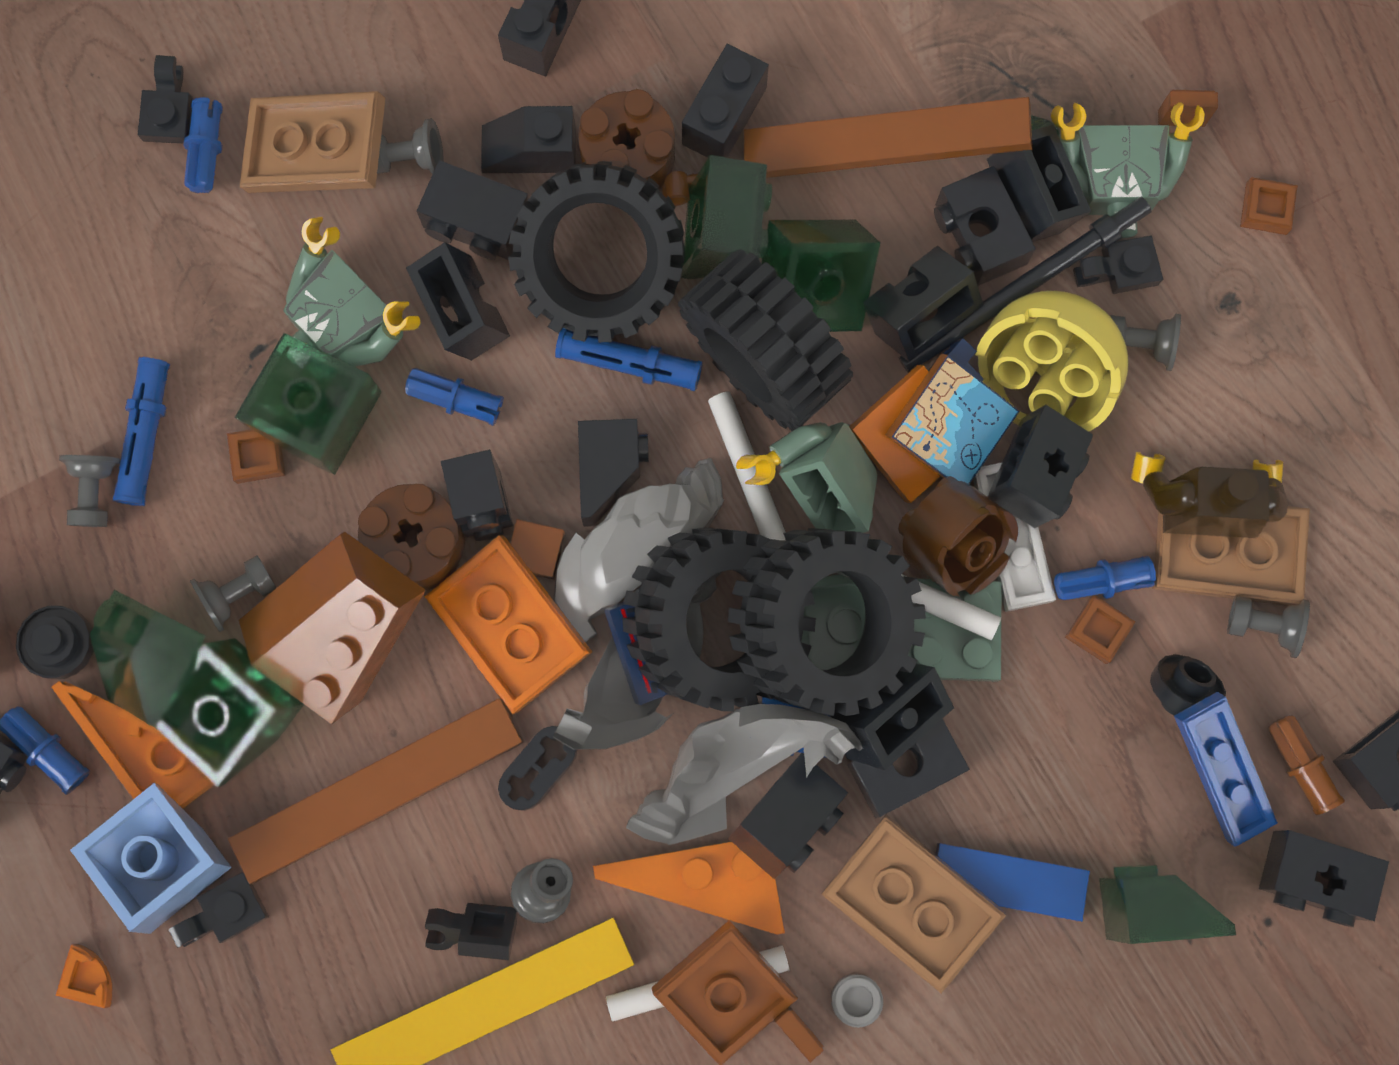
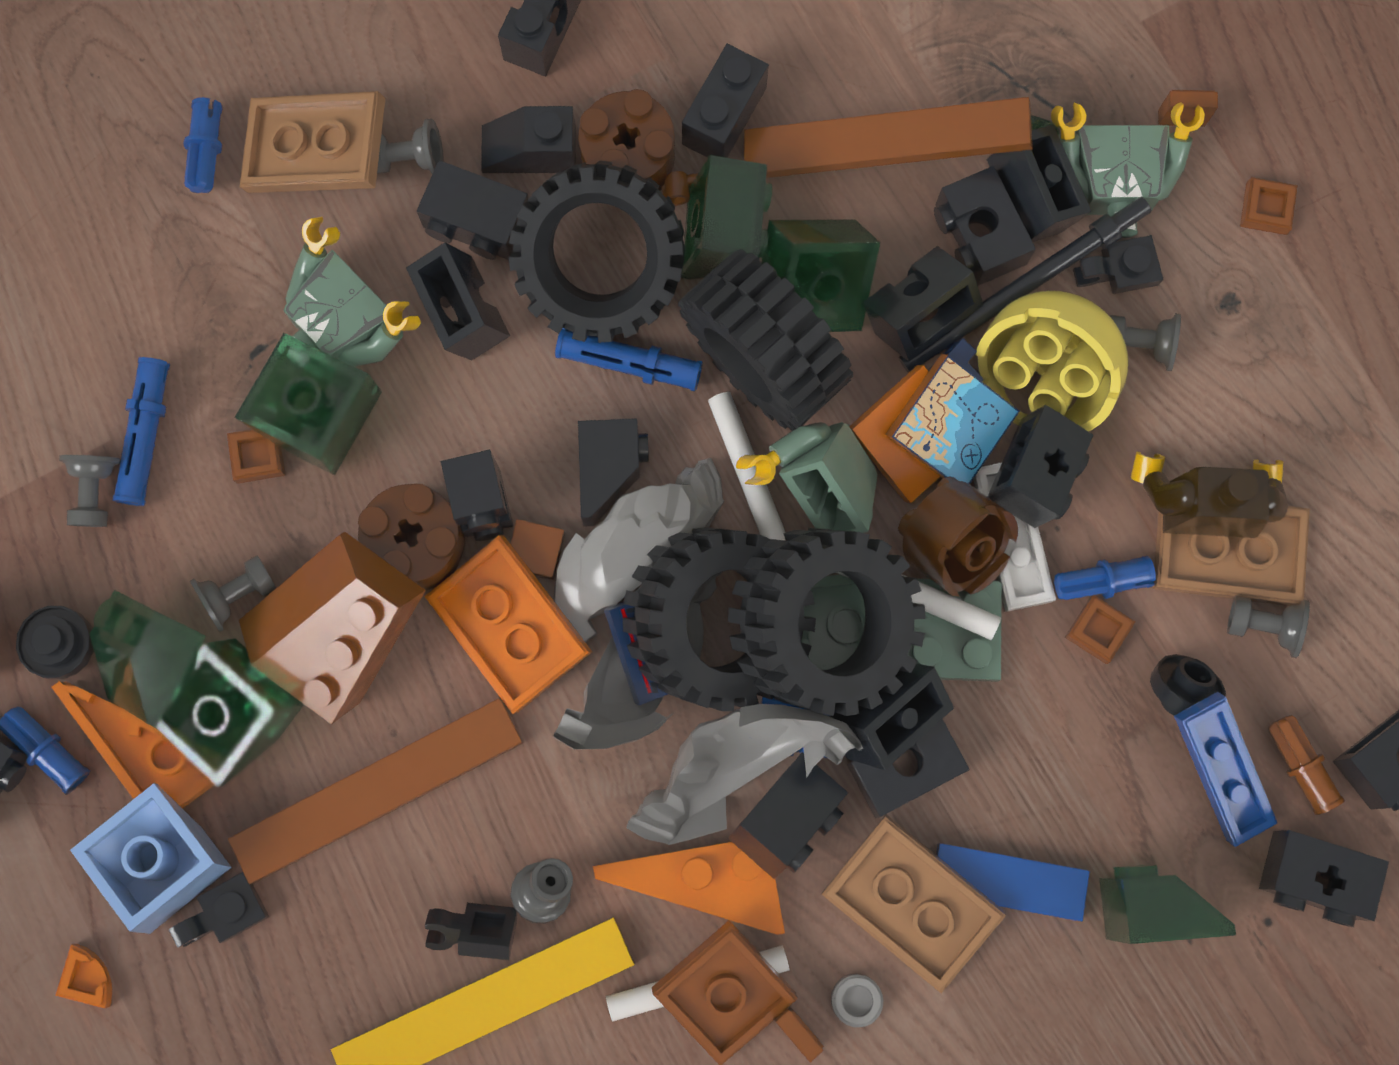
black plate [138,55,194,144] -> none
blue axle [405,368,504,426] -> none
black beam [498,726,577,811] -> none

